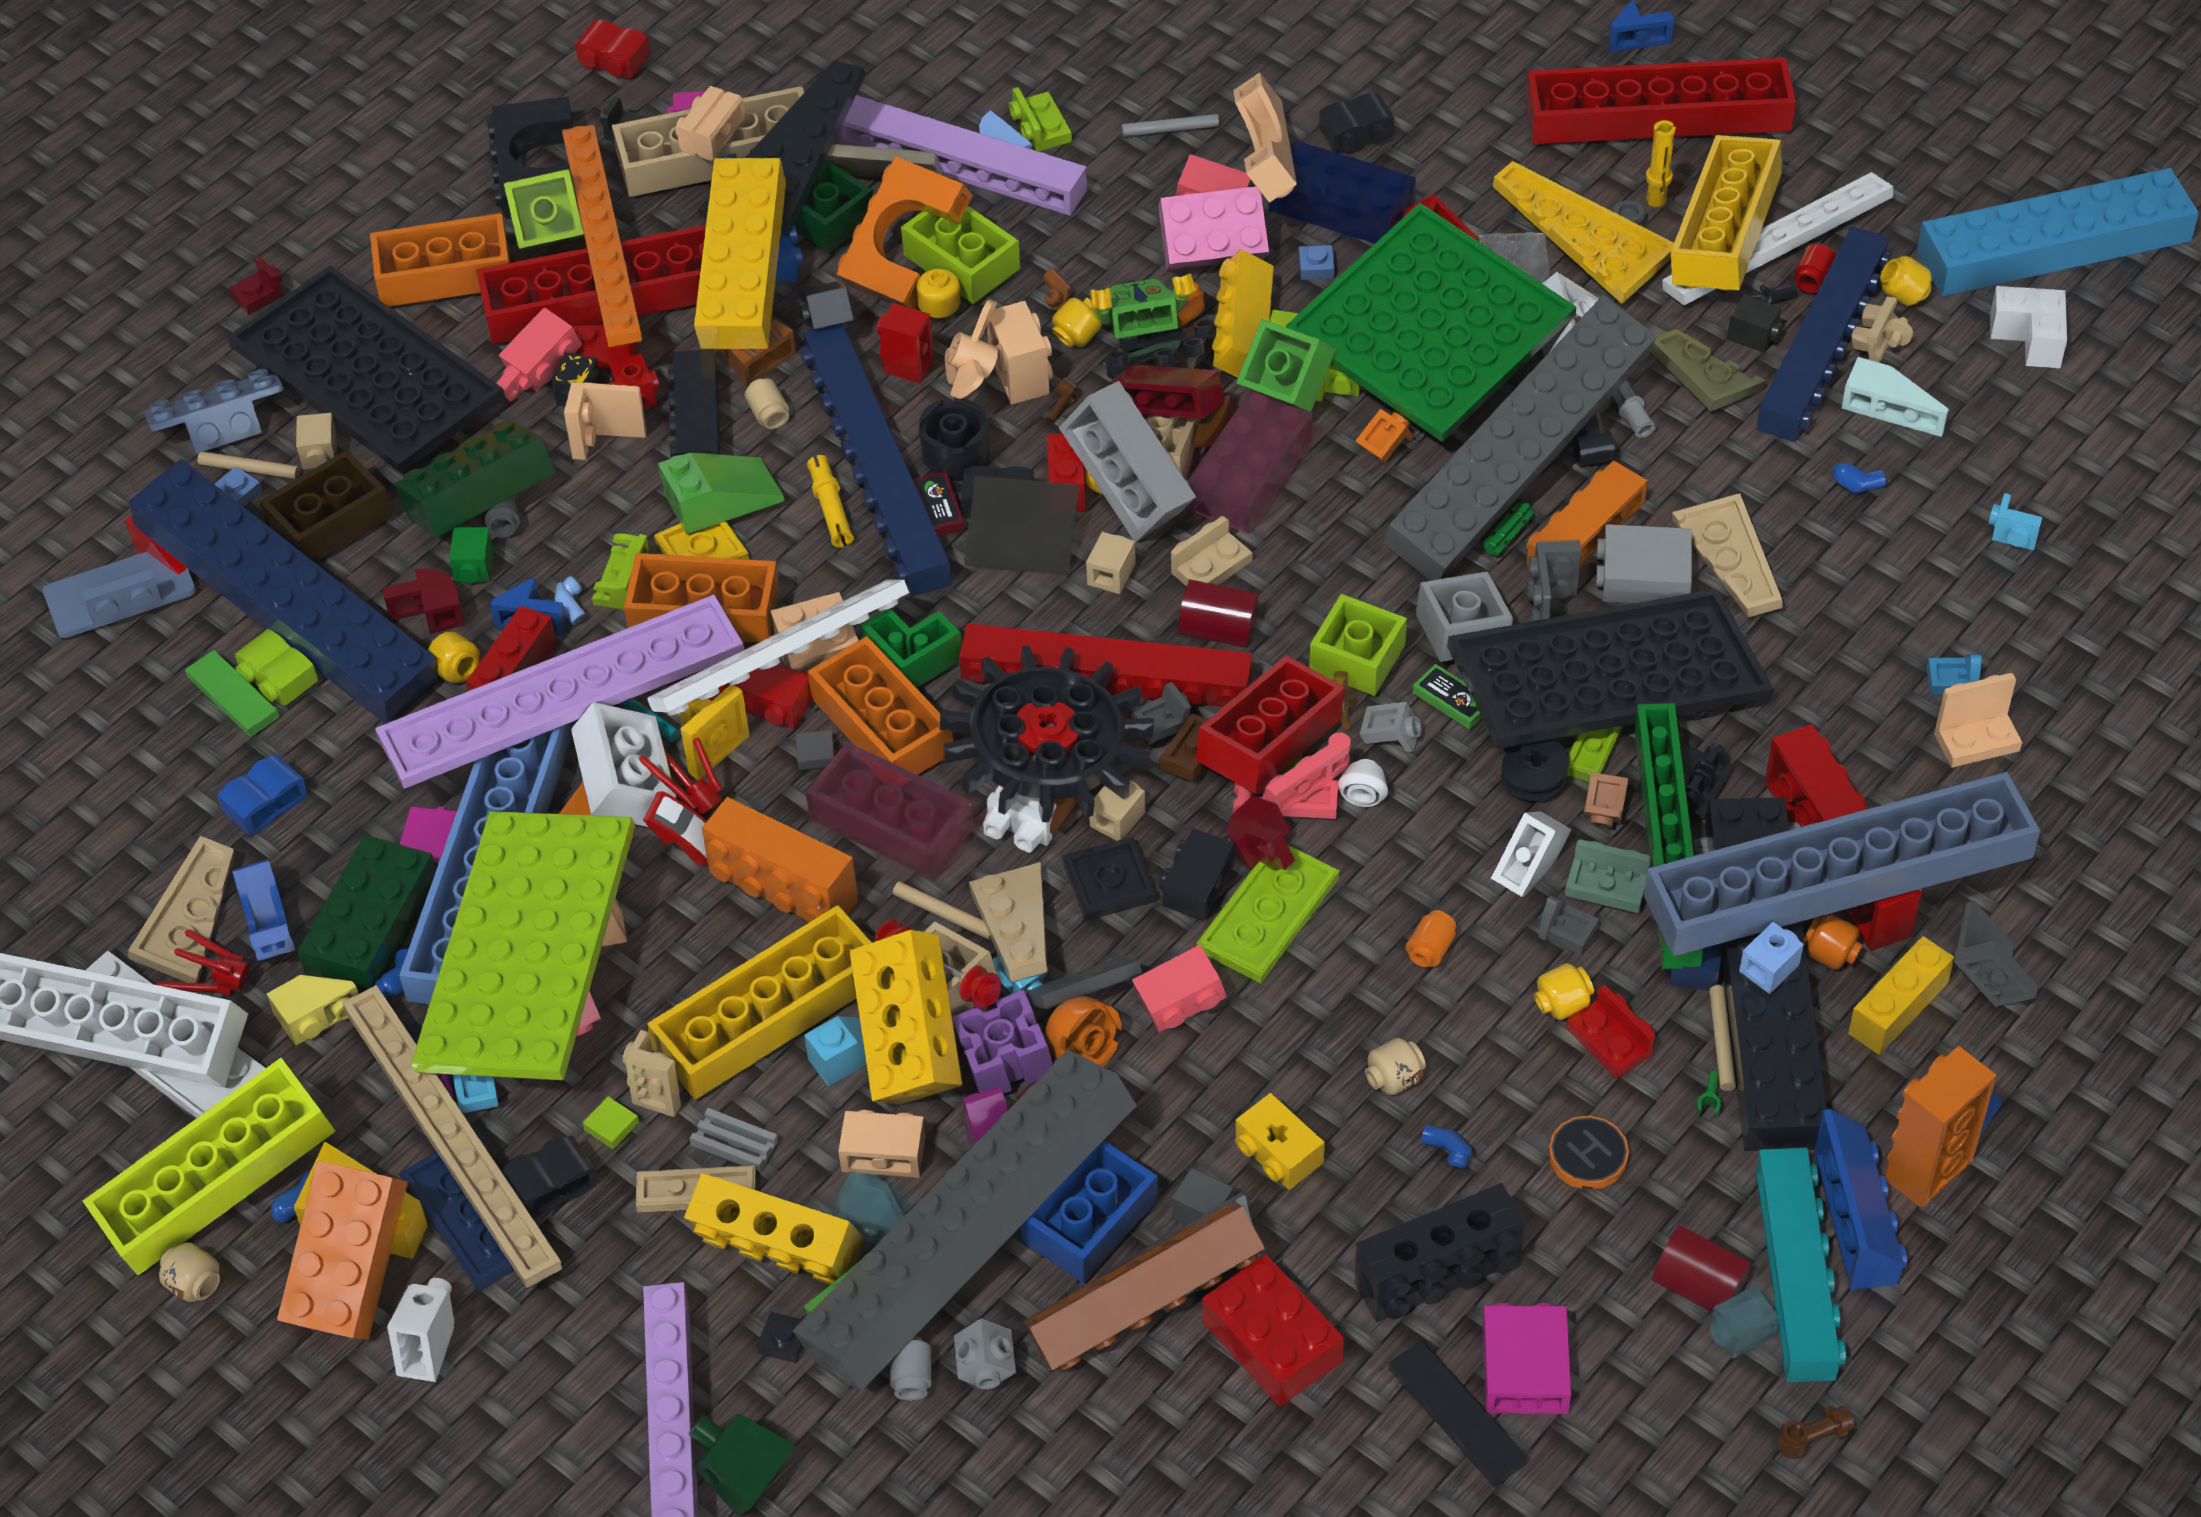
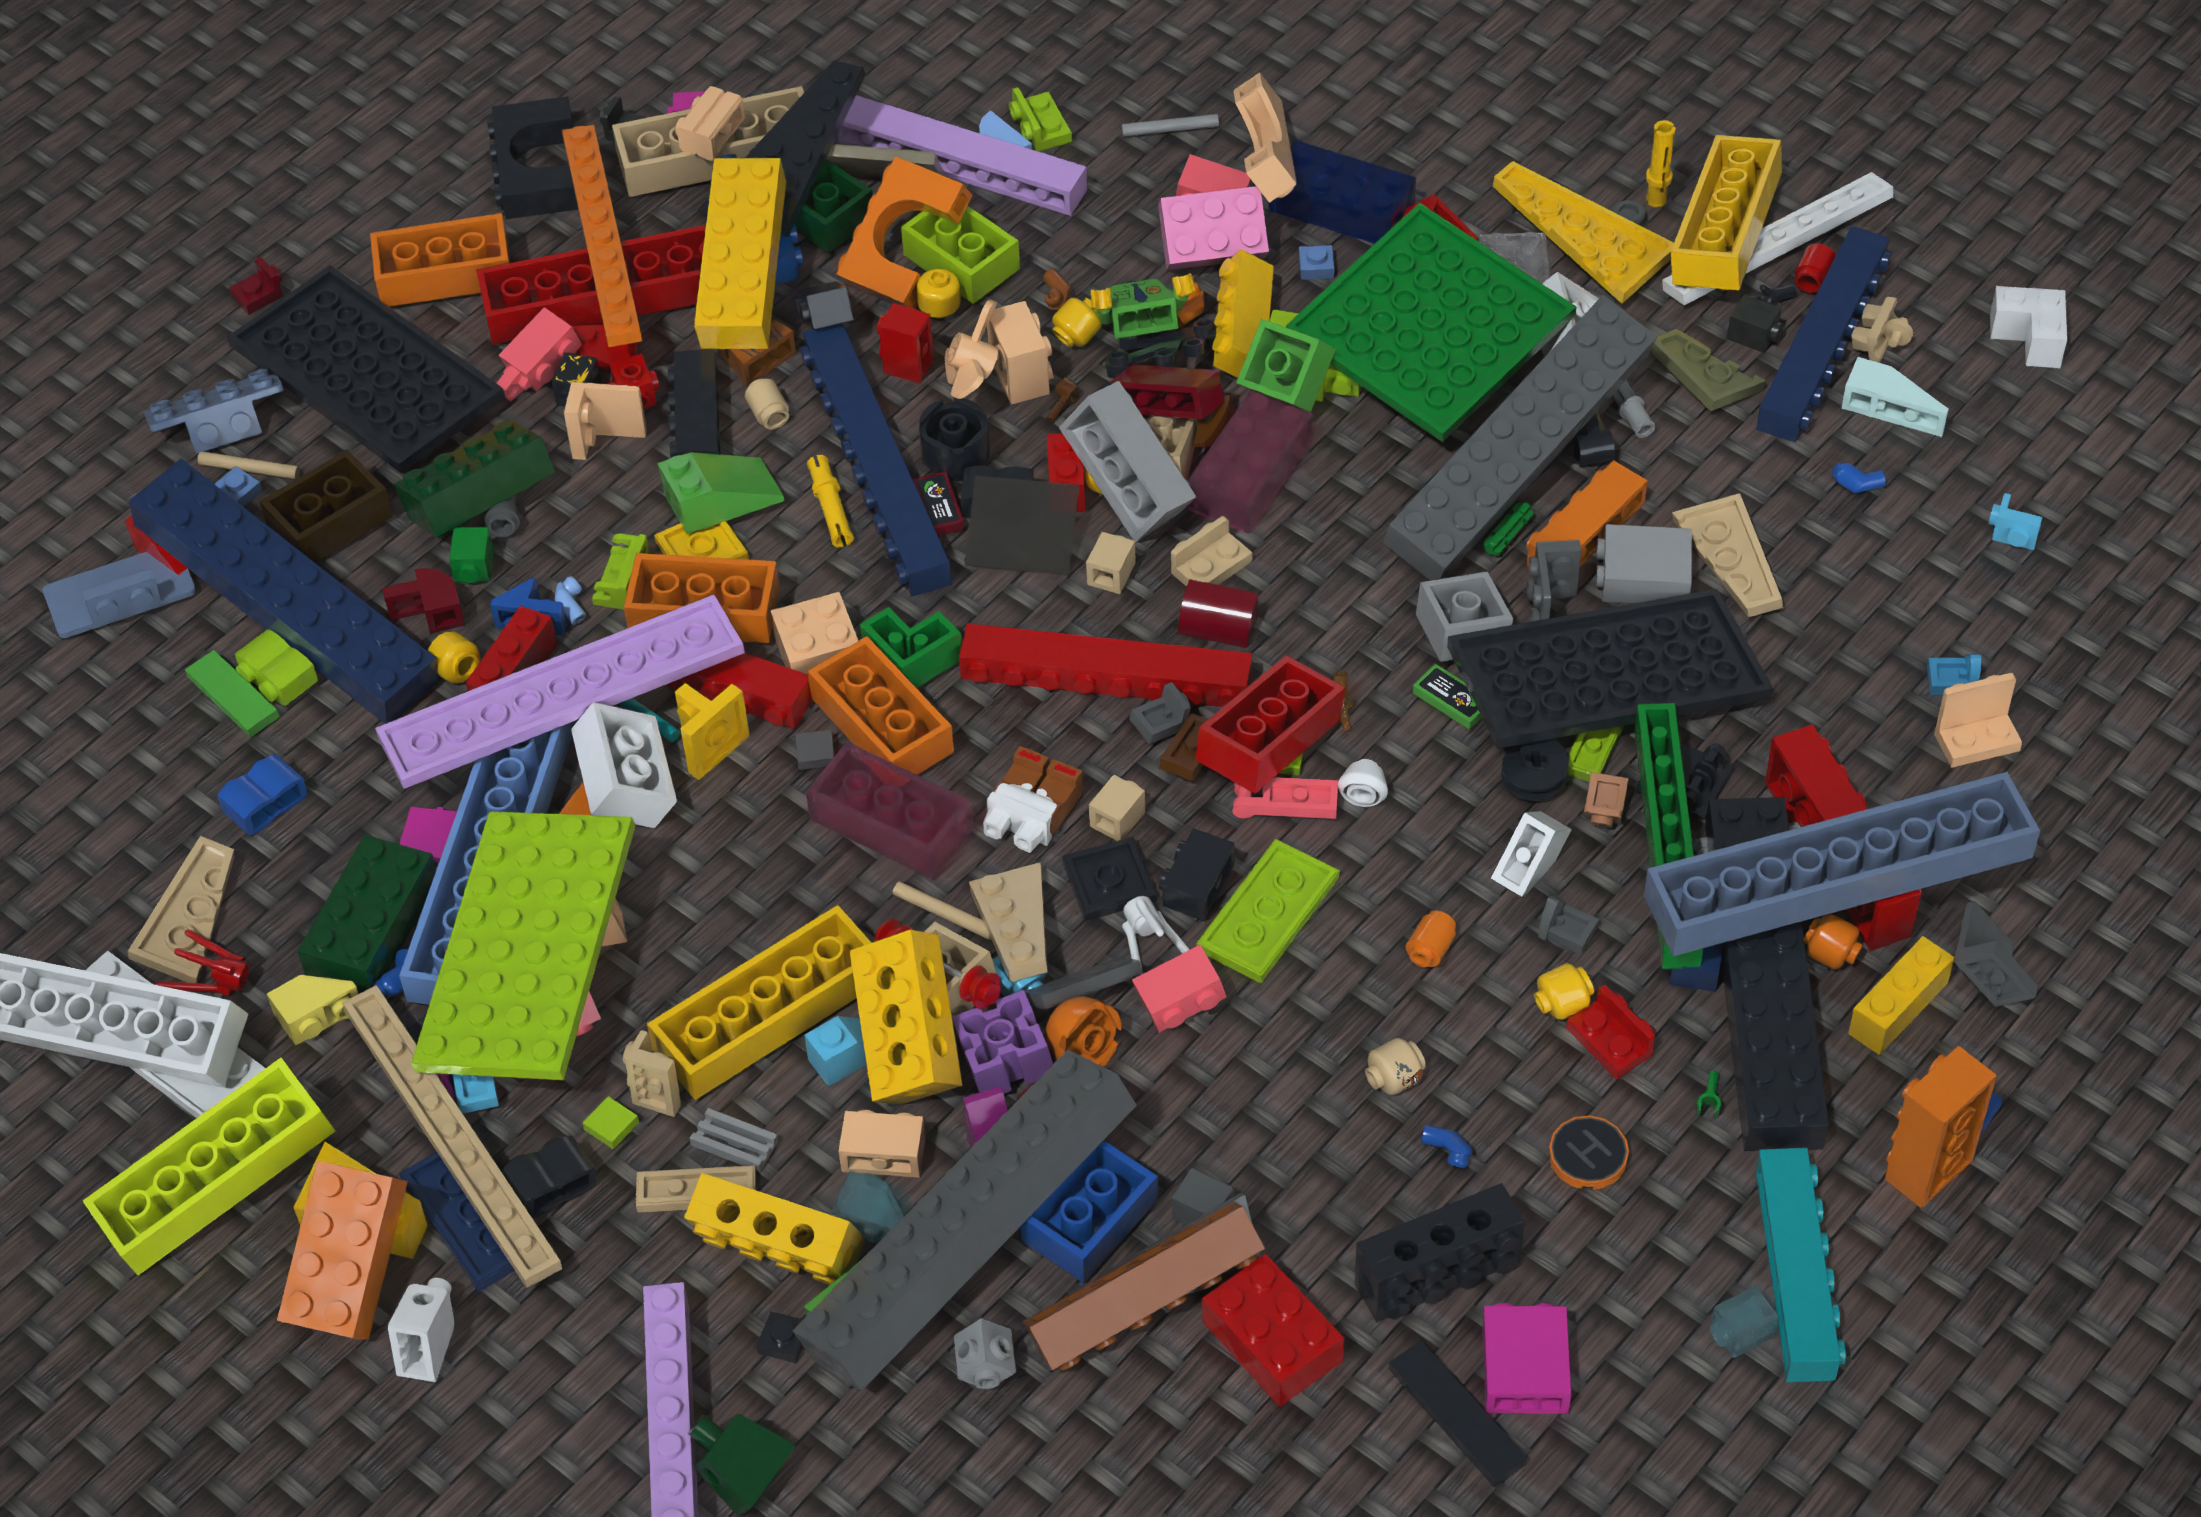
tan head [159,1243,220,1302] -> none
blue arch [232,859,295,961] -> none
blue arm [271,1171,310,1223] -> none
tan brick [296,413,337,469] -> none
lime brick [504,169,585,251] -> none
red brick [574,20,651,78] -> none
red plant [639,738,723,816] -> none
slope [643,791,708,866] -> none
white plate [647,580,909,716] -> none
orange brick [702,797,858,923] -> none
light grey brick [890,1336,931,1400] -> none
black gear [939,645,1154,823] -> none
dark red brick [1227,795,1295,870] -> none
yellow brick [1235,1093,1325,1191] -> none
coral plate [1266,732,1351,813] -> none
lime brick [1310,594,1407,696] -> none
black brick [1319,93,1394,153] -> none
orange bracket [1355,409,1414,464] -> none
light grey bracket [1360,702,1421,752] -> none
red brick [1525,57,1796,144] -> none
sand green bracket [1565,839,1651,914] -> none
blue slope [1608,0,1674,52] -> none
dark red brick [1652,1225,1751,1319] -> none
tan bar [1709,985,1736,1091] -> none
light blue brick [1739,922,1804,994] -> none
reddish brown bar [1776,1405,1854,1459] -> none
blue slope [1814,1109,1907,1290] -> none
yellow head [1880,256,1932,306] -> none
dark azure brick [1917,168,2199,297] -> none
none -> white plant [1122,896,1190,977]

